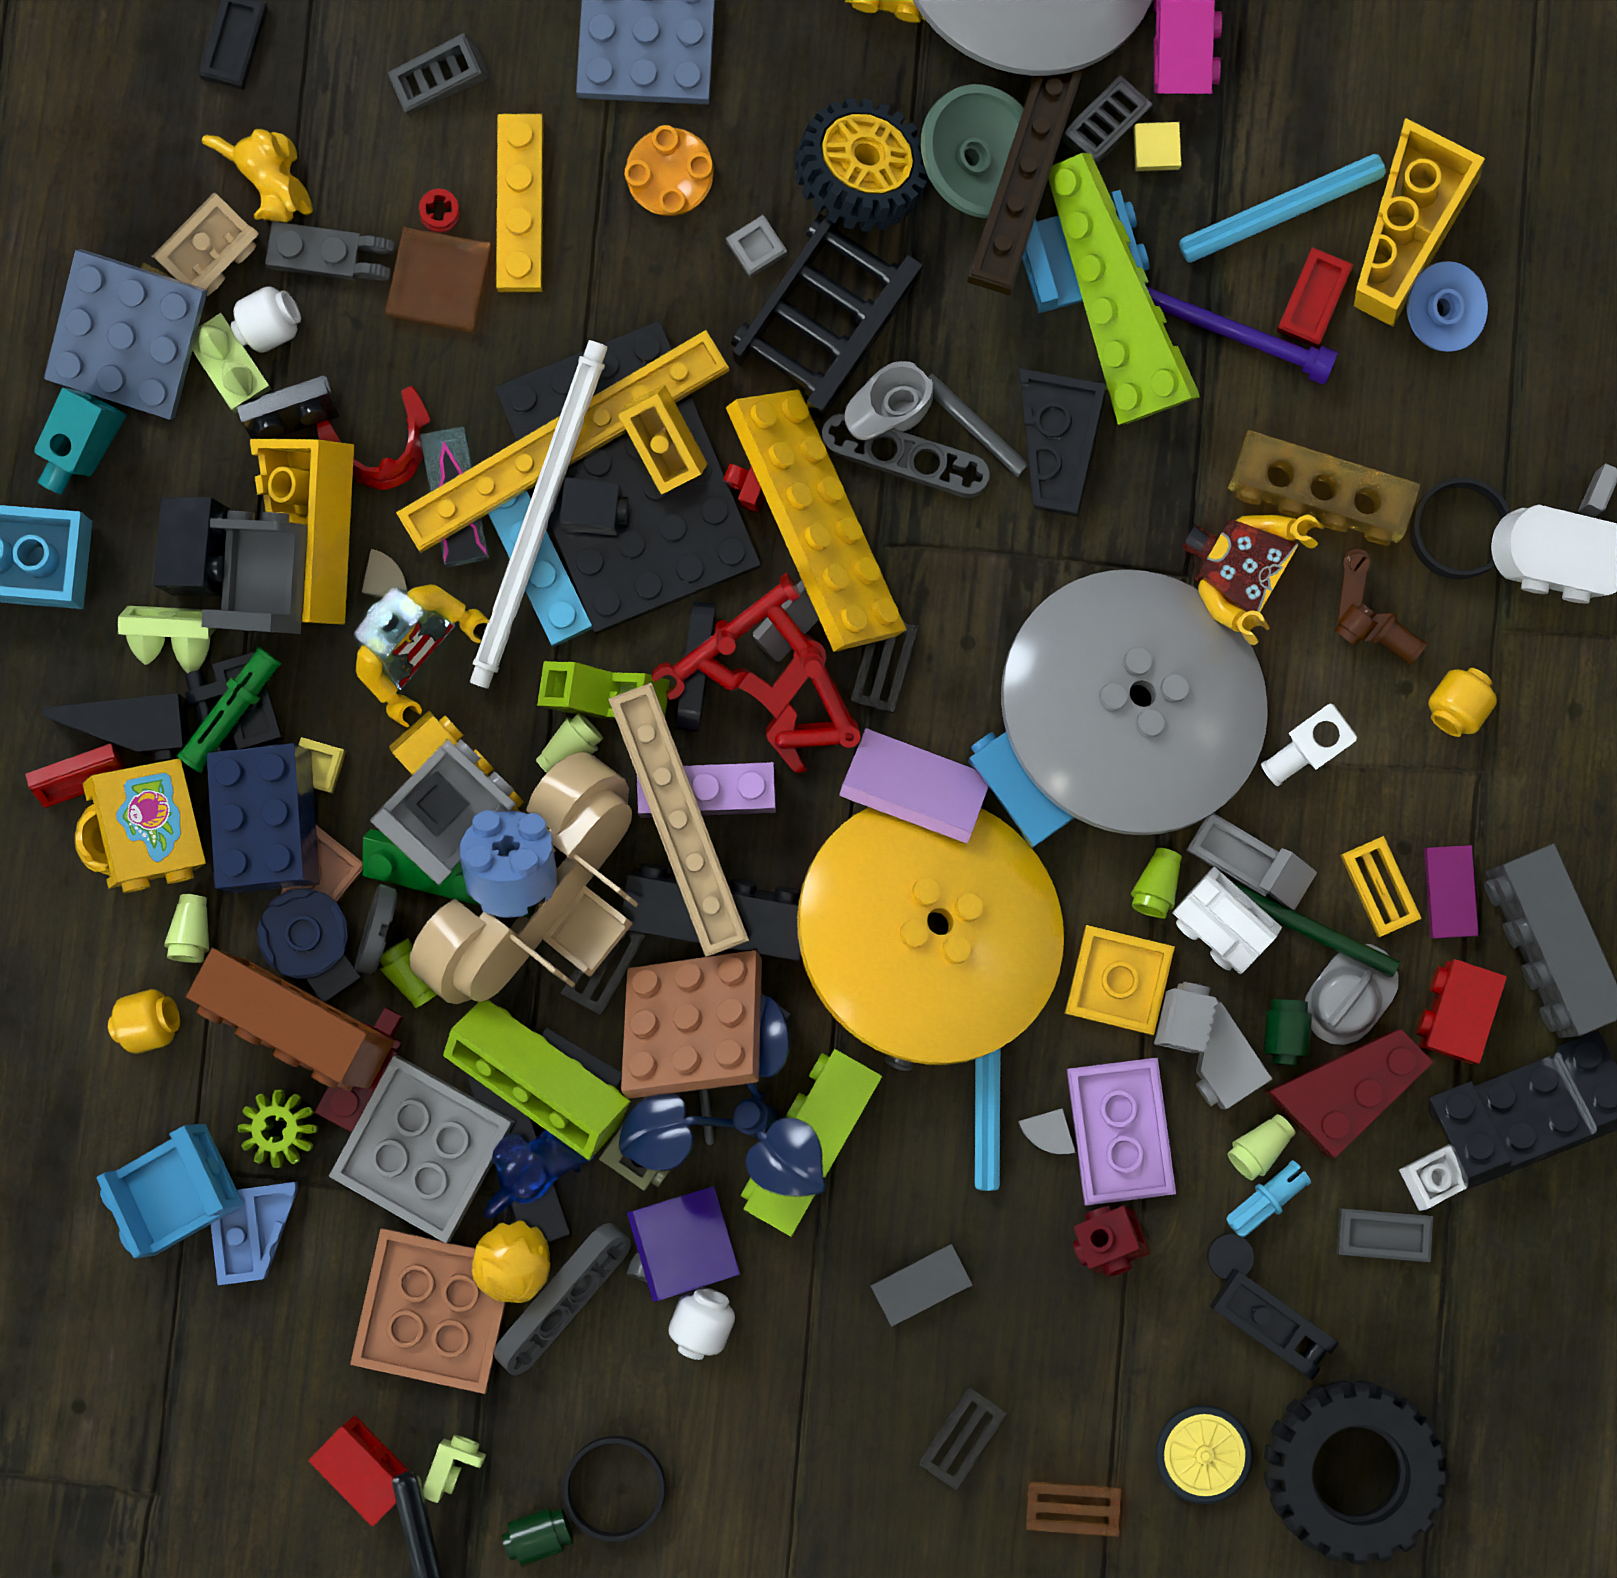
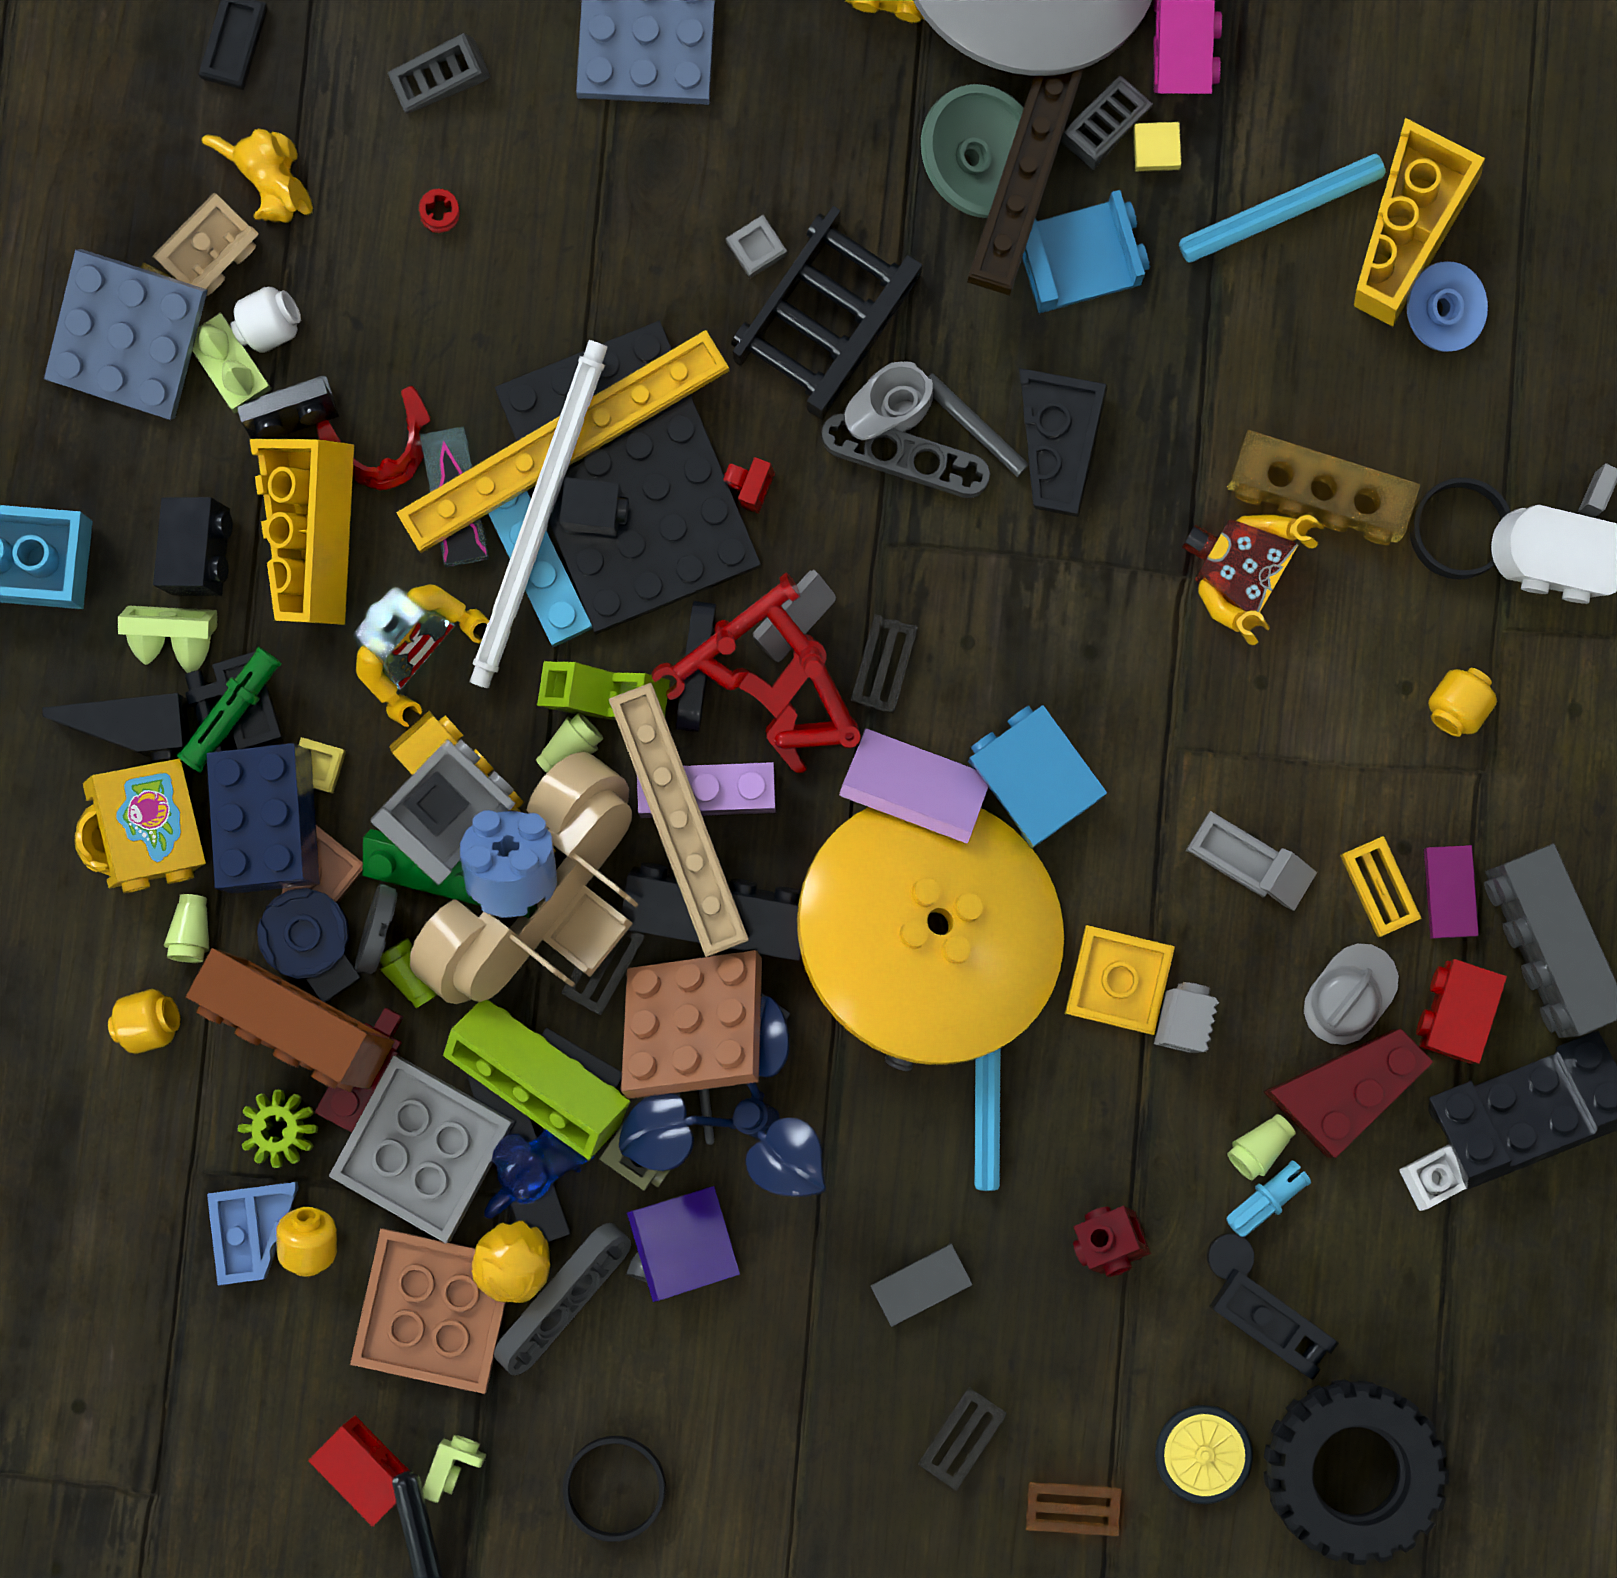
red tile [25,743,127,808] -> none
teal torso [34,388,127,495] -> none
dark azure panel [97,1123,244,1259] -> none
dark grey panel [201,510,308,634] -> none
dark grey hinge [265,221,395,281] -> none
dark tan tile [362,549,409,602] -> none
clear orange tile [385,227,492,333] -> none
yellow plate [496,114,543,292] -> none
dark green brick [502,1507,574,1567] -> none
yellow brick [618,385,708,495] -> none
light orange dish [625,125,714,216] -> none
white head [669,1287,735,1360] -> none
yellow plate [726,389,906,652] -> none
lime brick [741,1049,882,1237] -> none
wheel [794,98,928,231] -> none
light grey dish [1001,570,1268,835] -> none
light grey tile [1018,1108,1075,1154] -> none
lime wing [1048,153,1200,425] -> none
lavender tile [1066,1058,1176,1205] -> none
lime cone [1131,848,1182,918] -> none
dark purple piece [1146,286,1338,385] -> none
white brick [1173,866,1282,975] -> none
light grey slope [1196,1002,1272,1109] -> none
dark green bar [1234,883,1400,977] -> none
white bracket [1261,704,1357,786] -> none
dark green brick [1263,999,1312,1066] -> none
red tile [1276,247,1353,348] -> none
reddish brown pin [1334,548,1427,665] -> none
dark grey tile [1336,1208,1433,1262] -> none
none -> yellow head [276,1207,337,1277]

